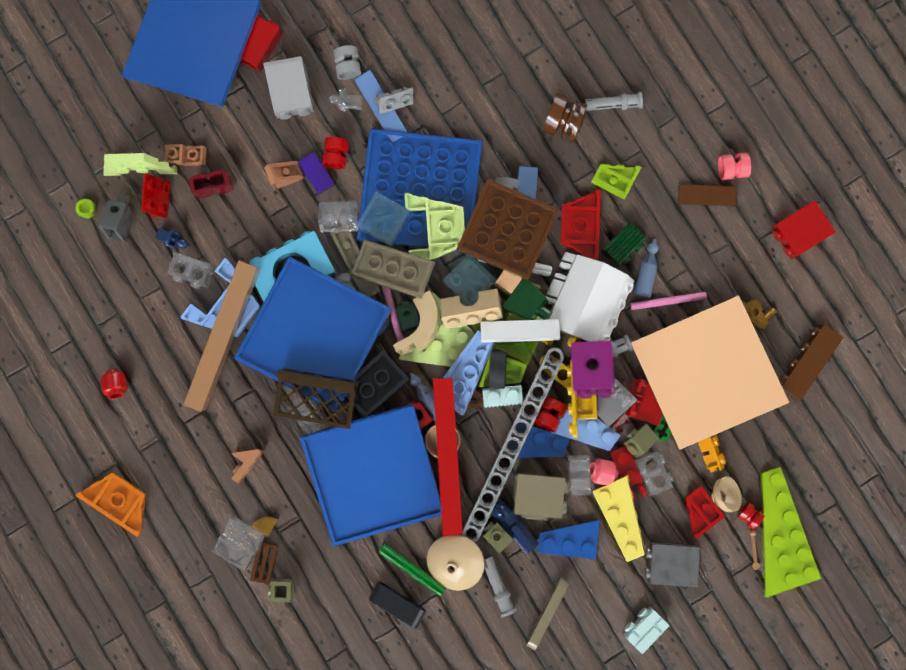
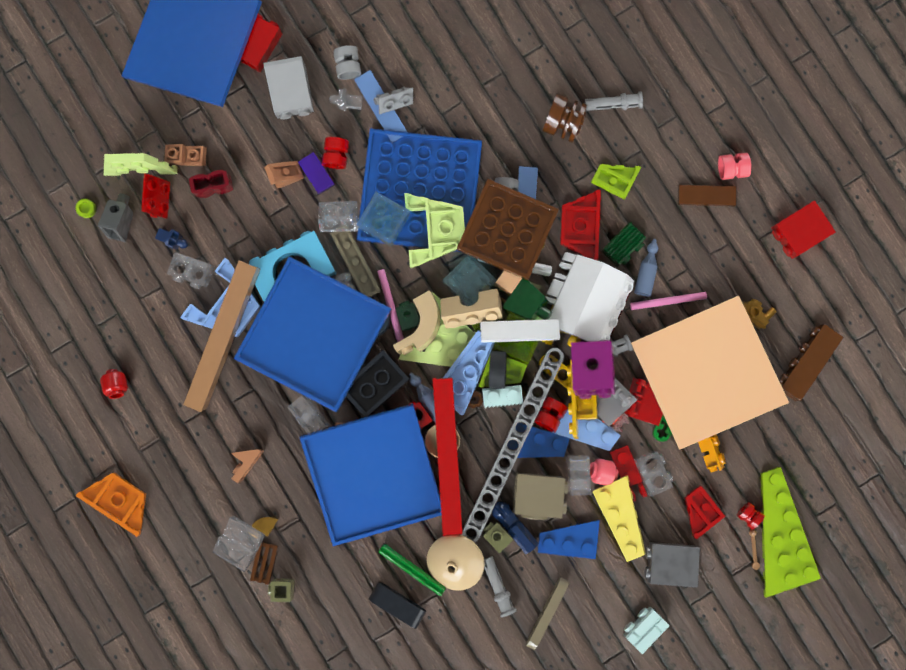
dark brown fence [273,368,359,429] -> none
dark tan tile [351,239,435,299] -> none
olive brick [624,424,659,457] -> none
tan piece [712,476,742,512] -> none

